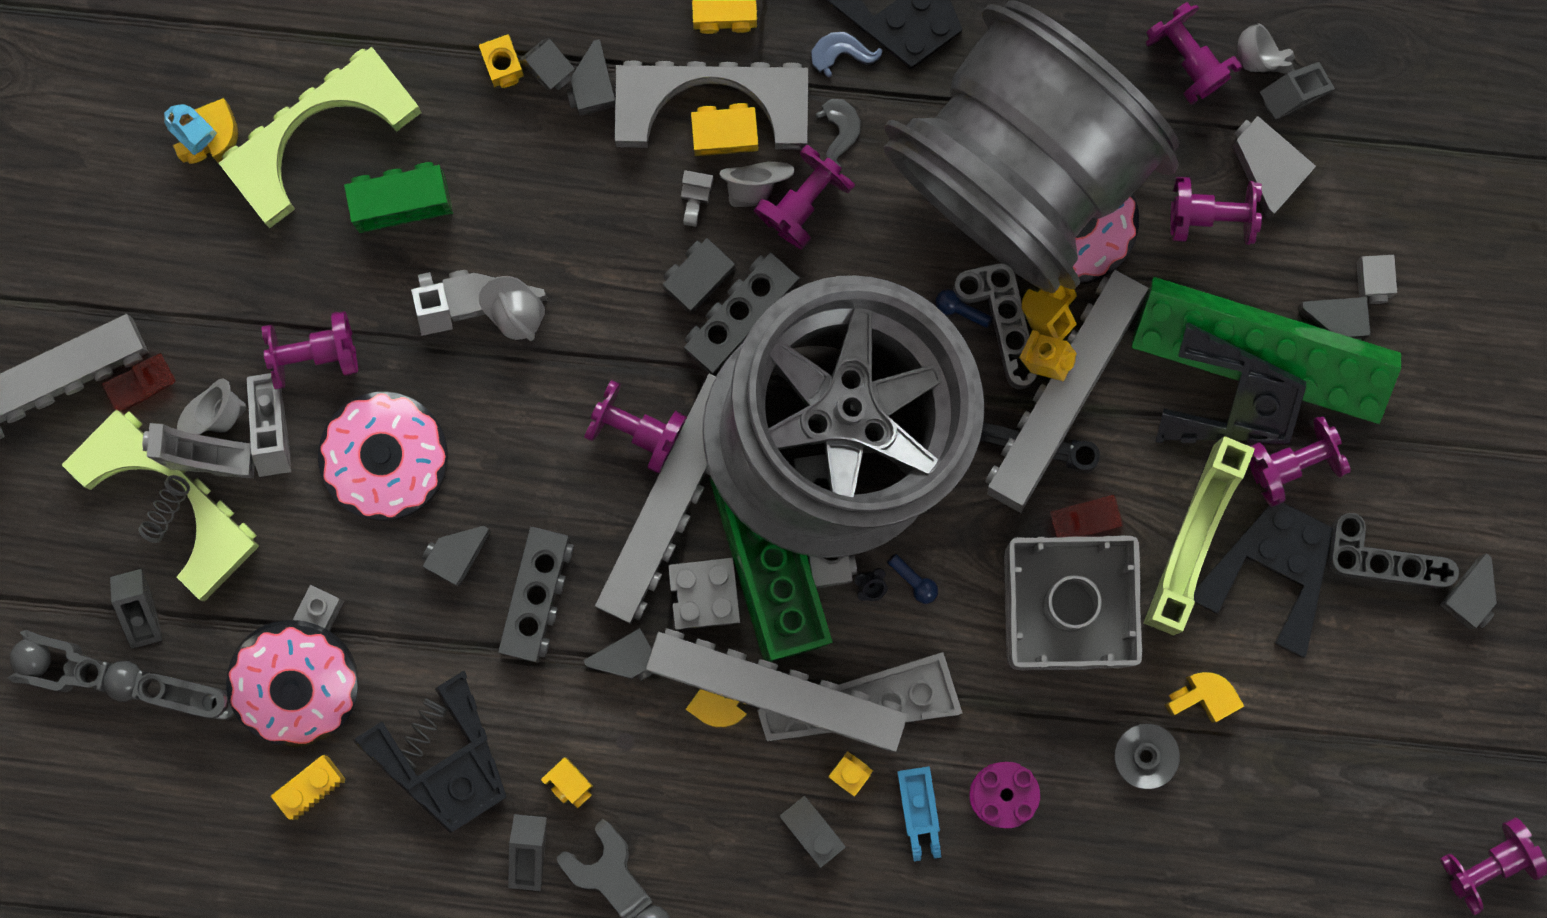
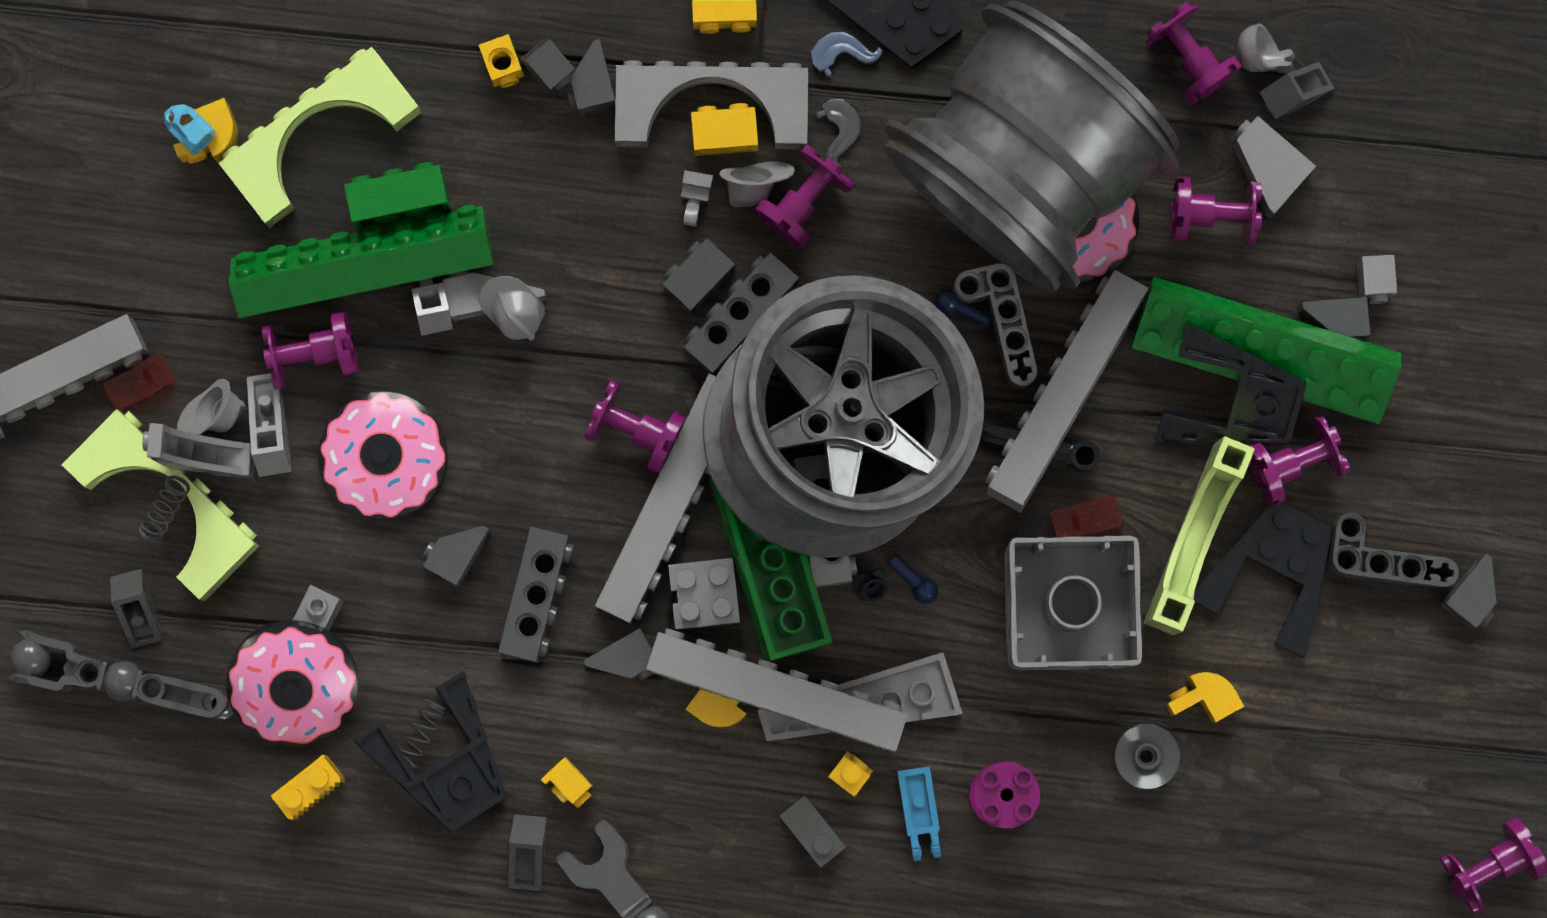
yellow brick [1019,330,1077,381] -> none
yellow brick [1022,285,1077,340] -> none
none -> green brick [229,205,494,318]

